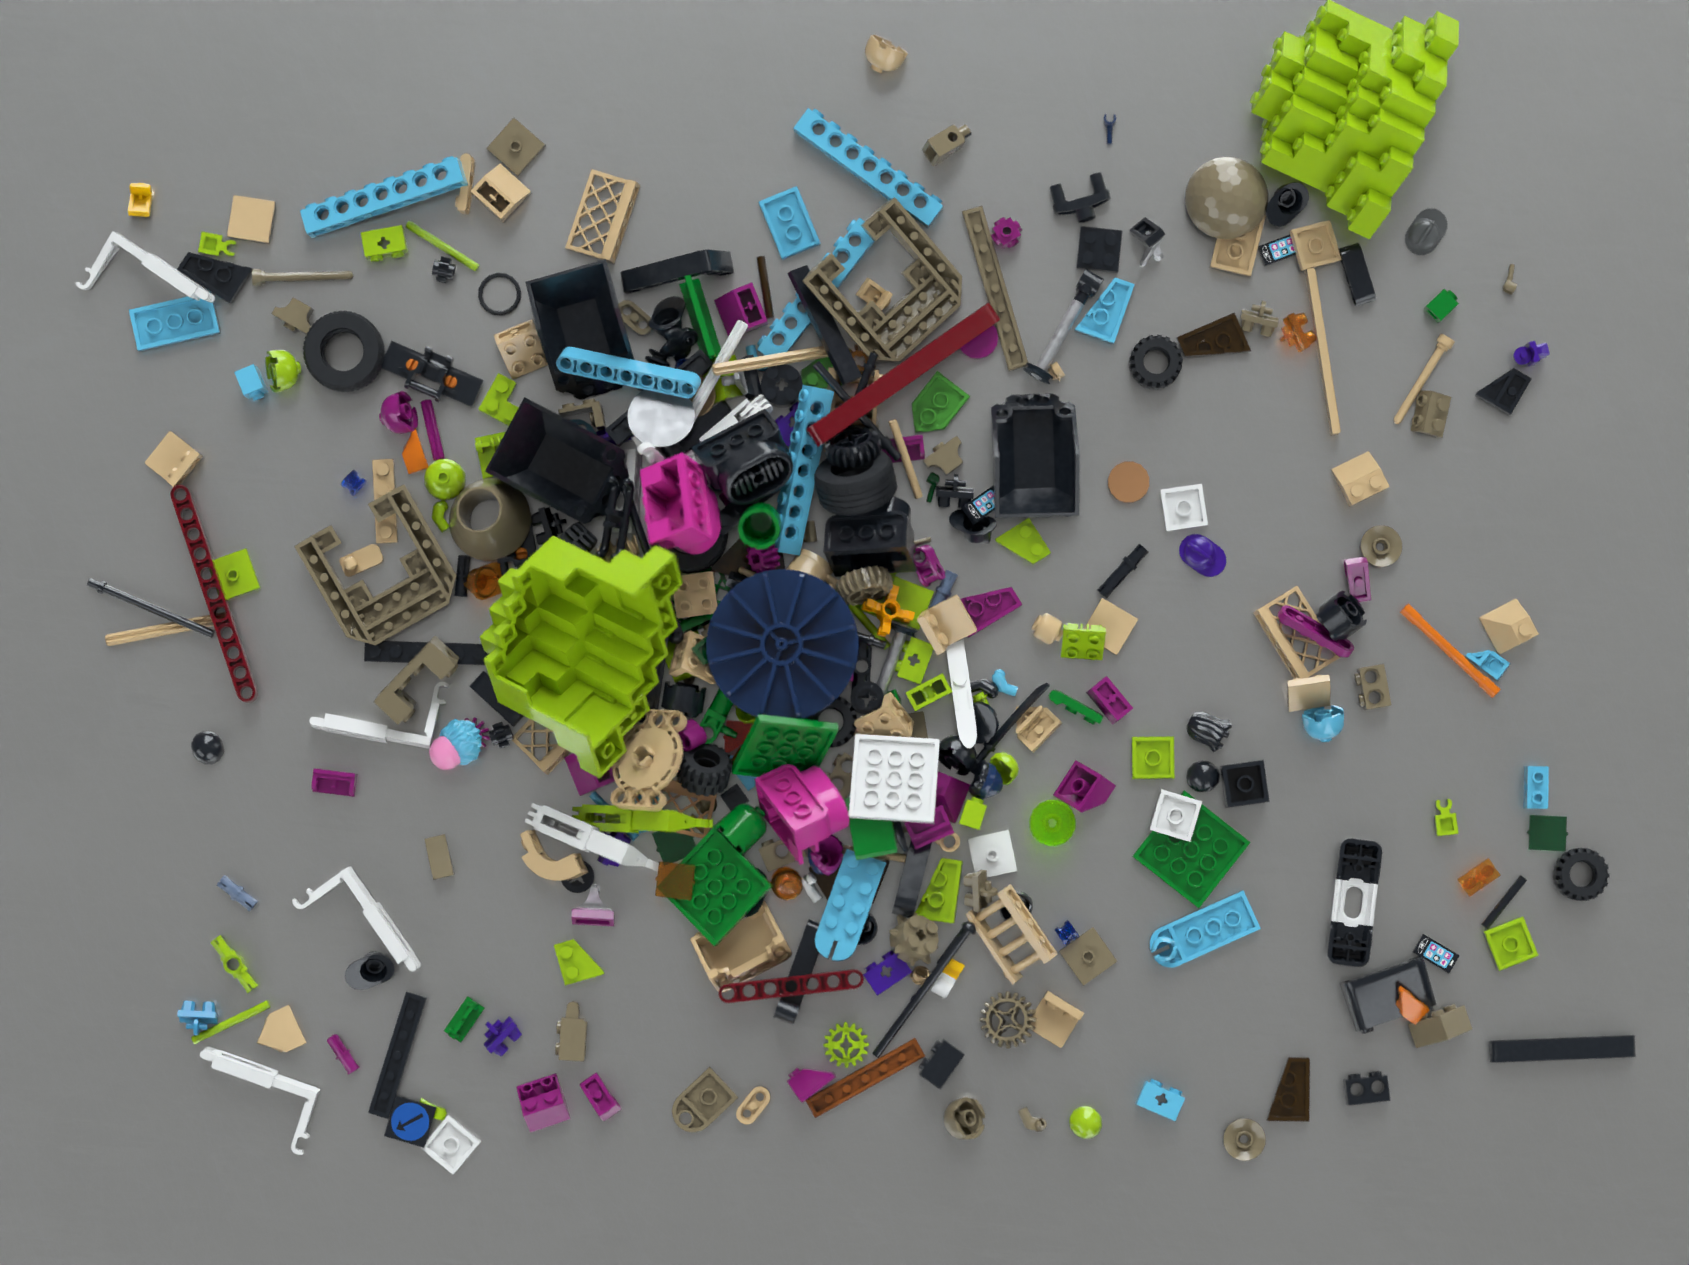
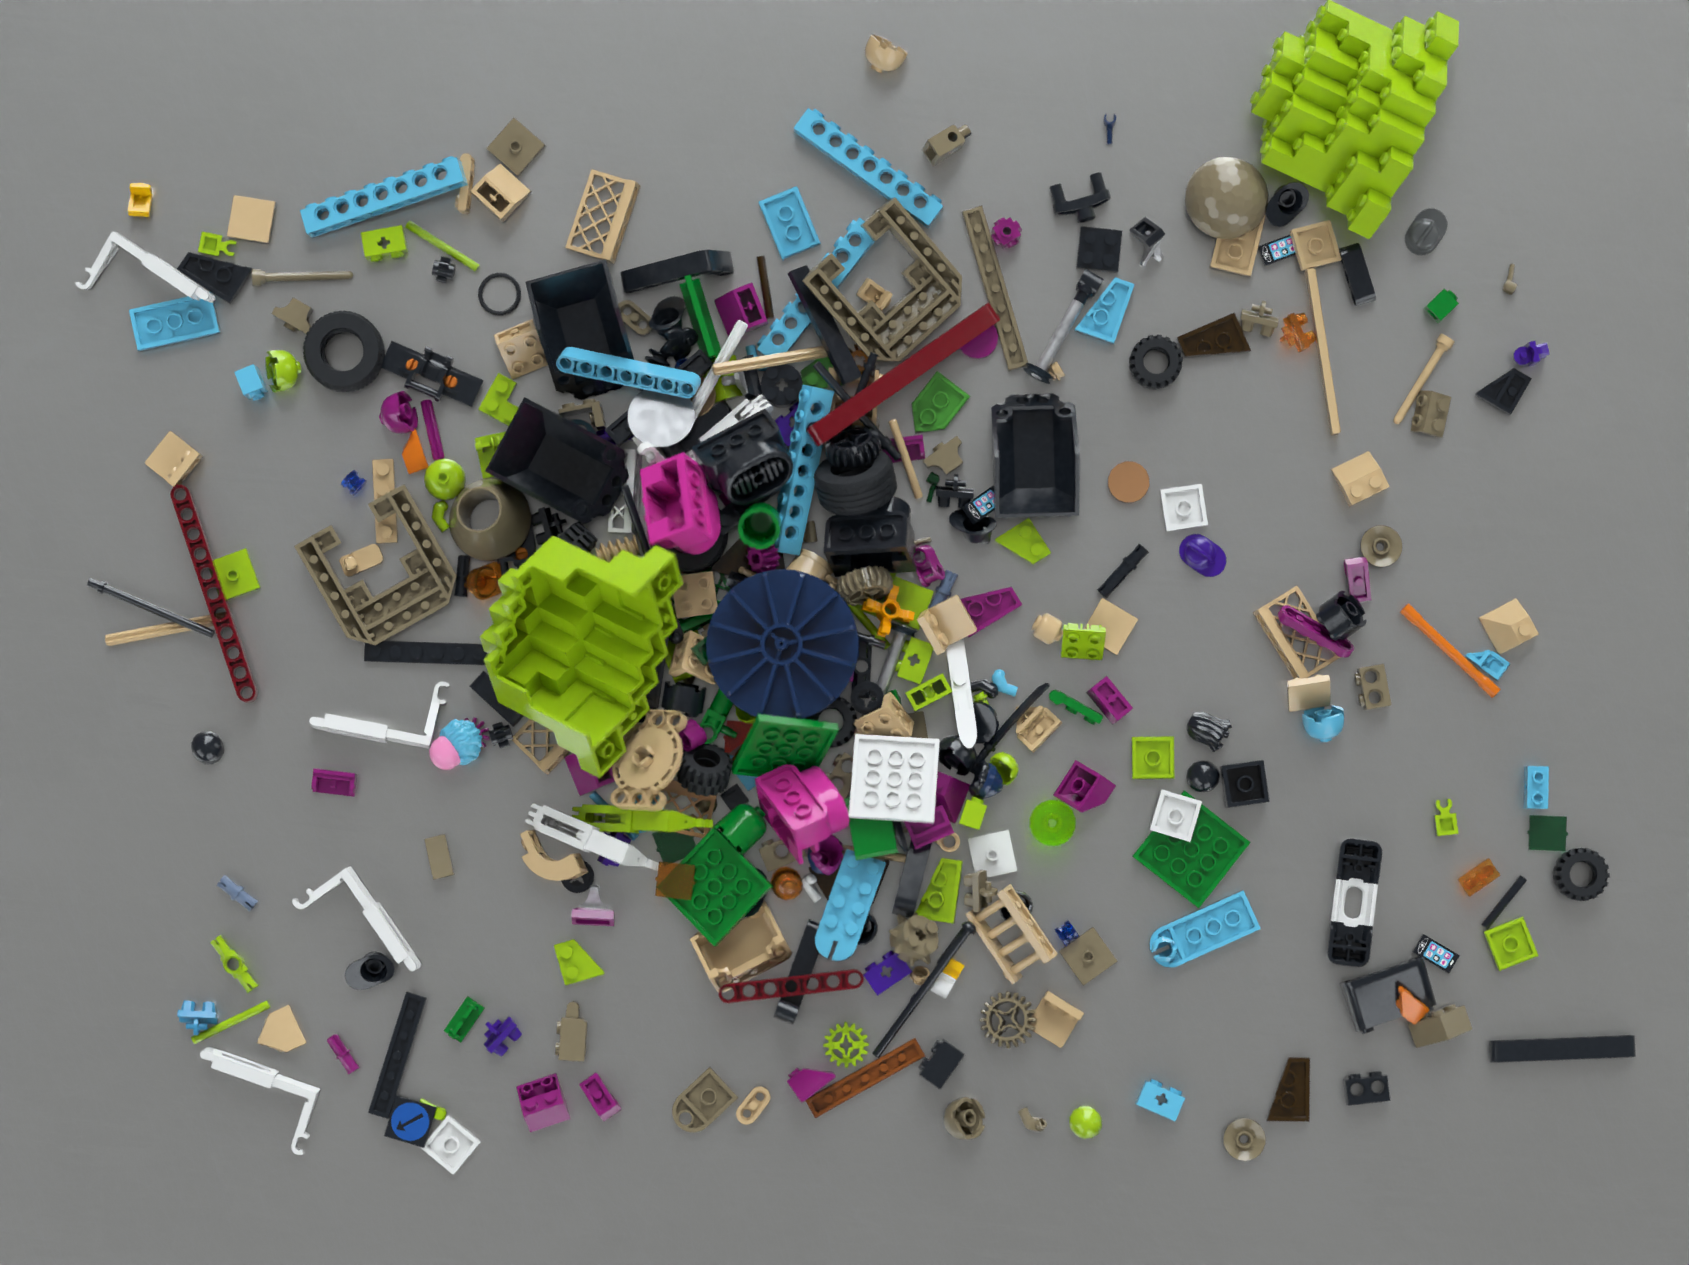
dark tan plate [374,635,460,725] -> none
black piece [595,476,634,560] -> none

